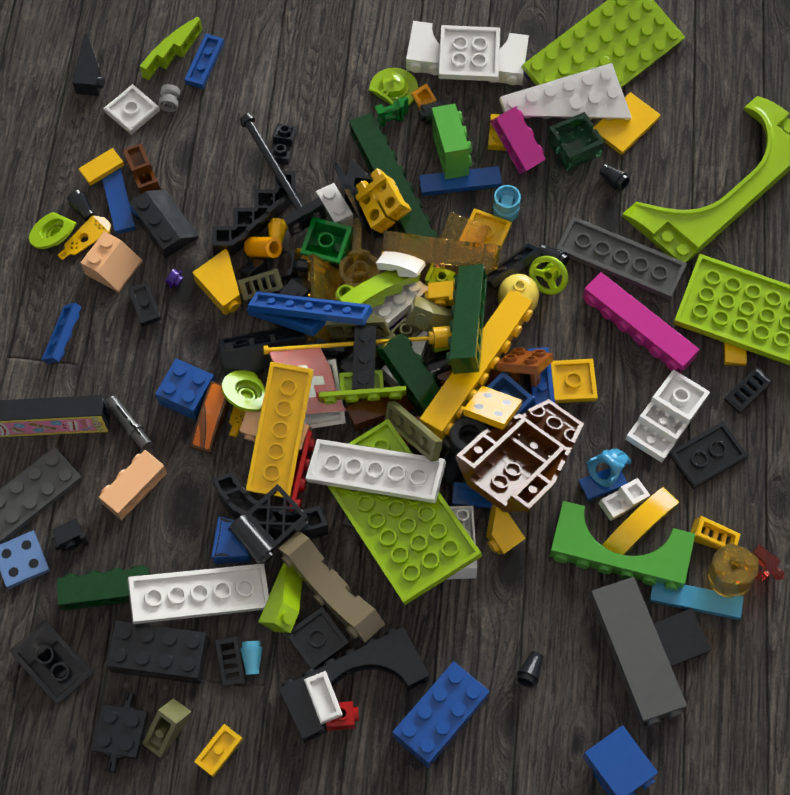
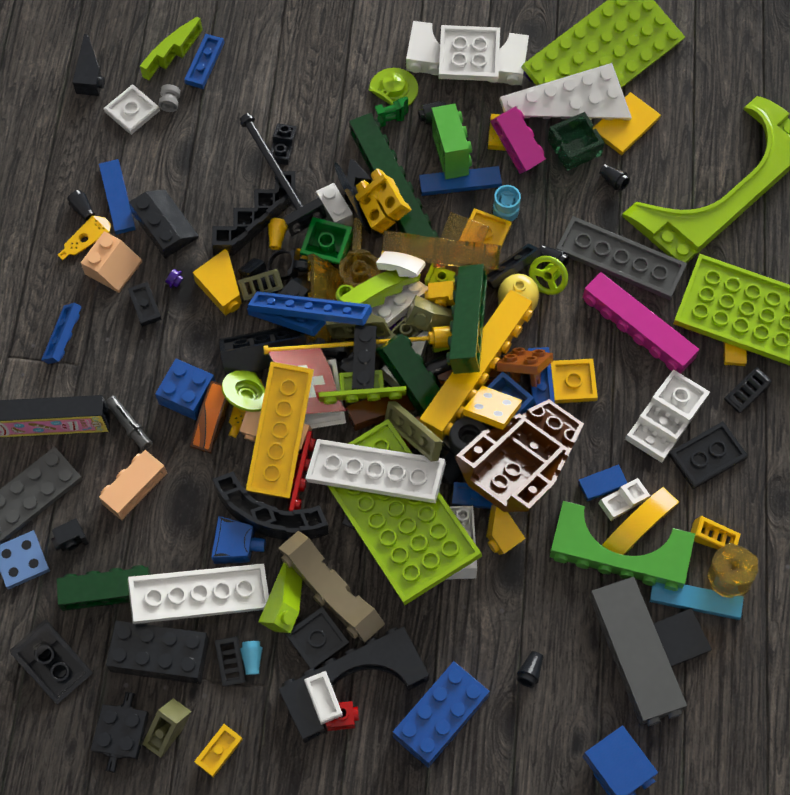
lime hat [29,212,77,249] -> none
yellow tile [78,148,124,186] -> none
reddish brown slope [123,143,161,195] -> none
black piece [228,484,308,564] -> none
light orange piece [244,237,282,258] -> none
light orange slope [411,83,437,109] -> none
dark azure hair [586,448,632,487] -> none
clear red piece [750,544,785,582] -> none

